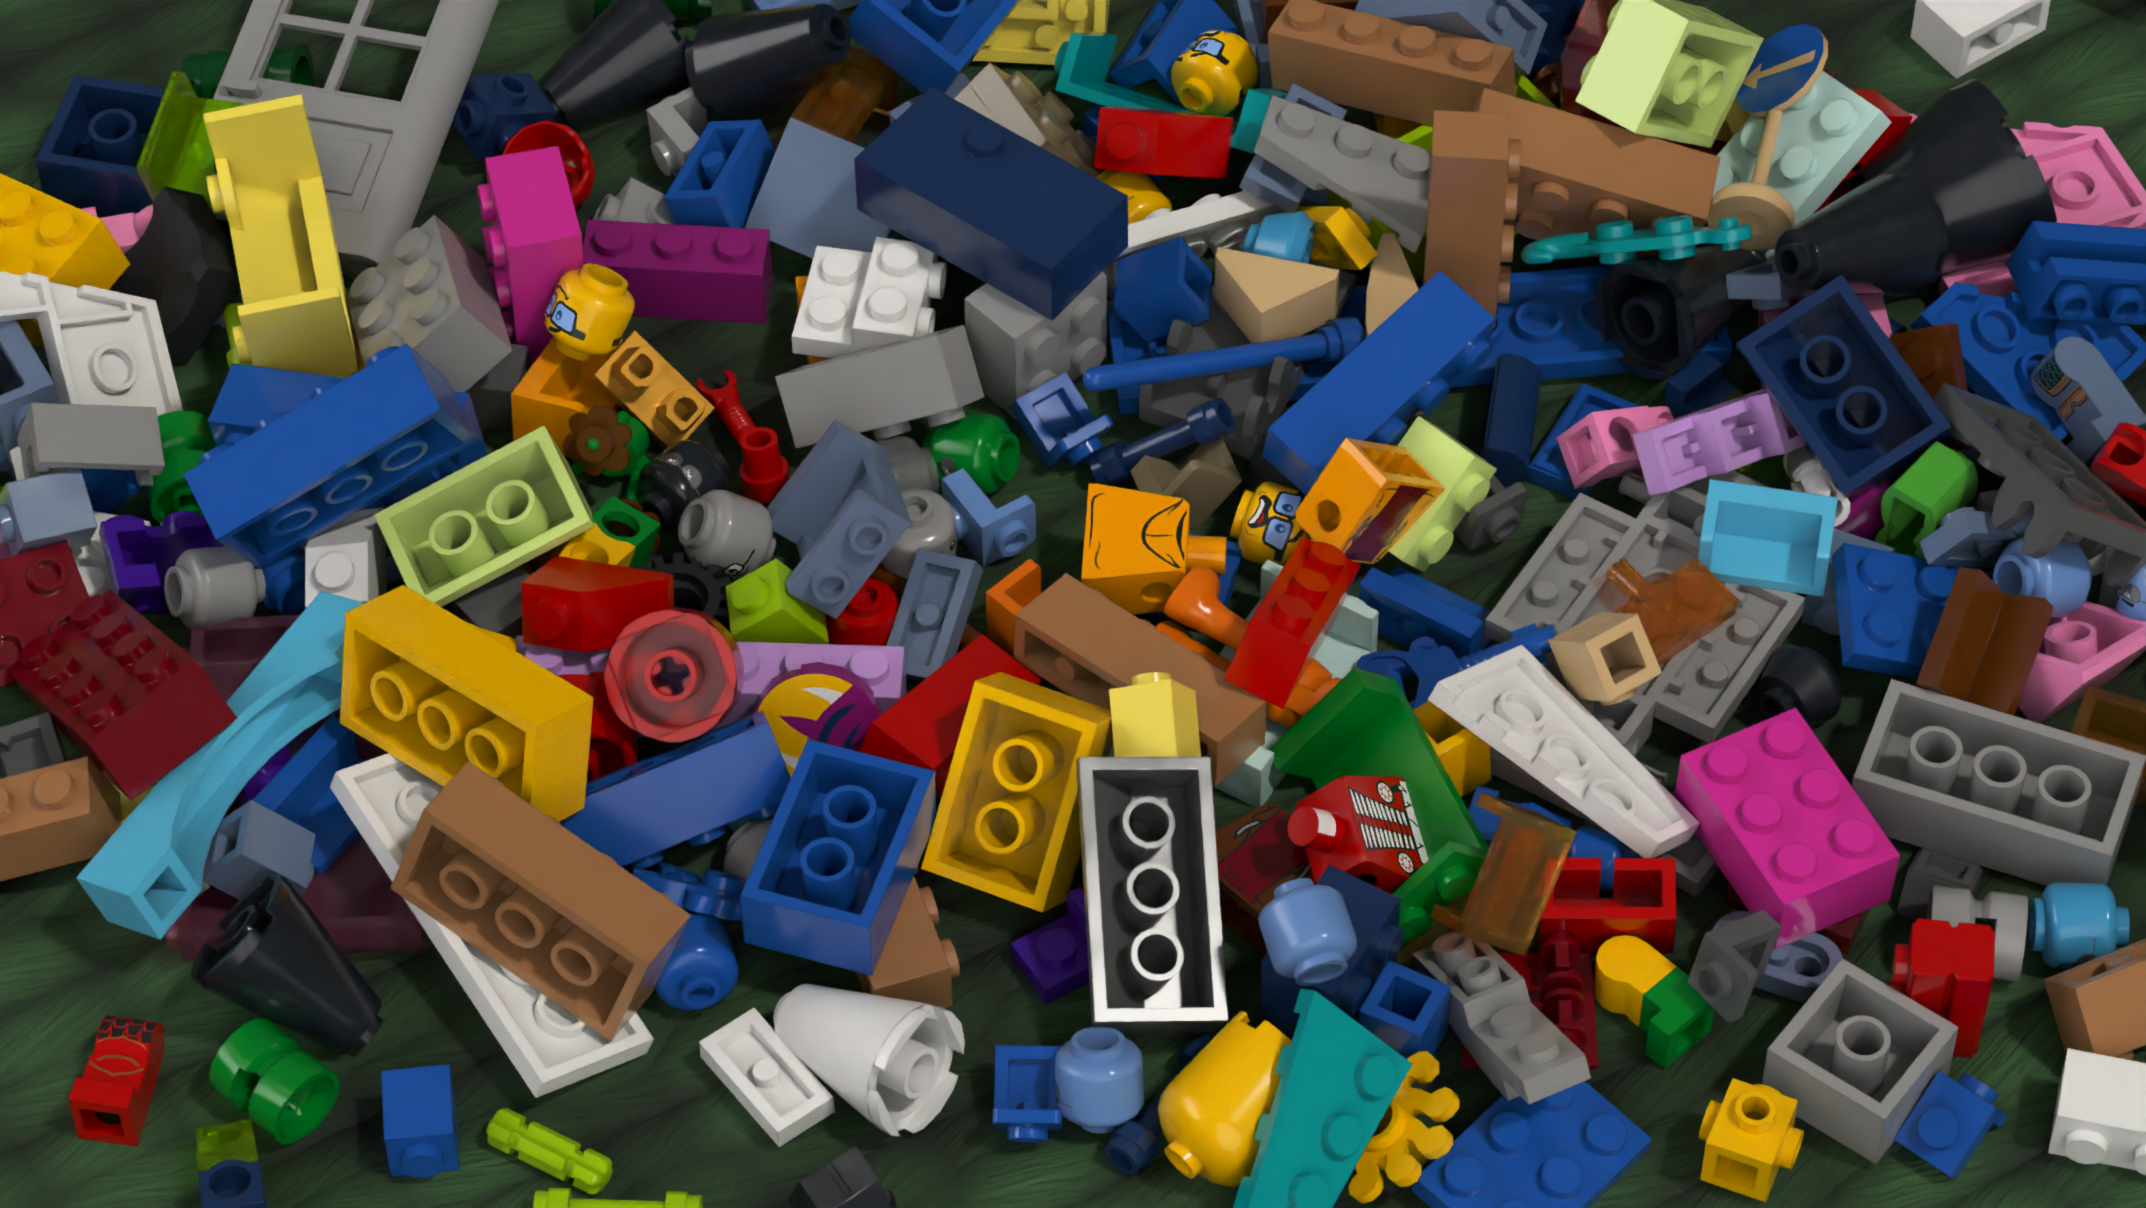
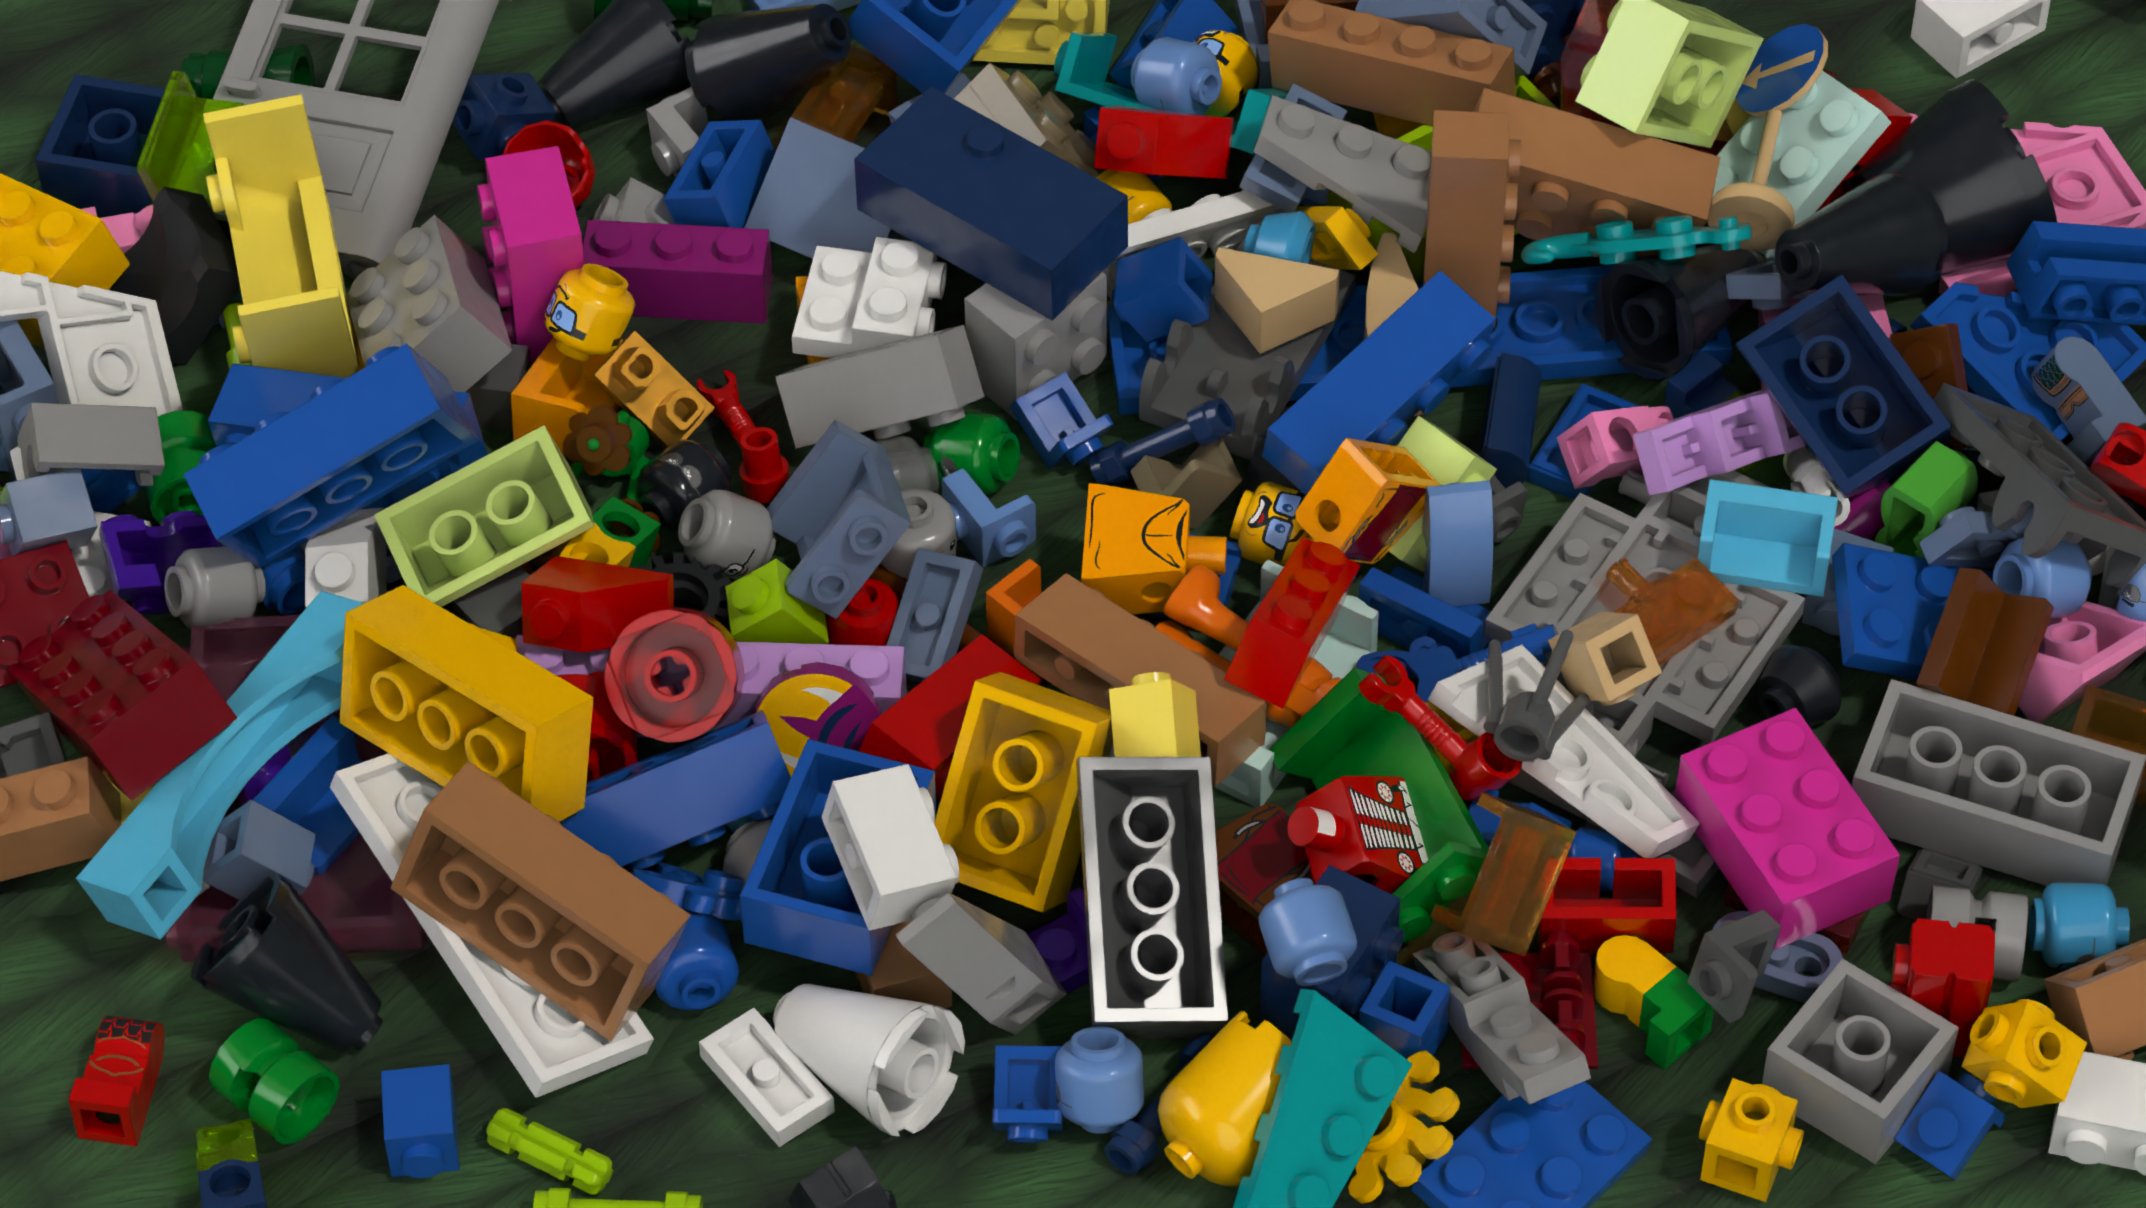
blue piece [1083,316,1366,392] -> none
none -> white brick [821,764,959,931]
none -> light grey slope [896,892,1067,1035]
none -> medium blue head [1131,37,1222,115]
none -> red brick [1358,655,1522,801]
none -> medium blue slope [1422,480,1493,607]
none -> dark grey plant [1483,630,1590,761]
none -> yellow brick [1961,999,2087,1108]

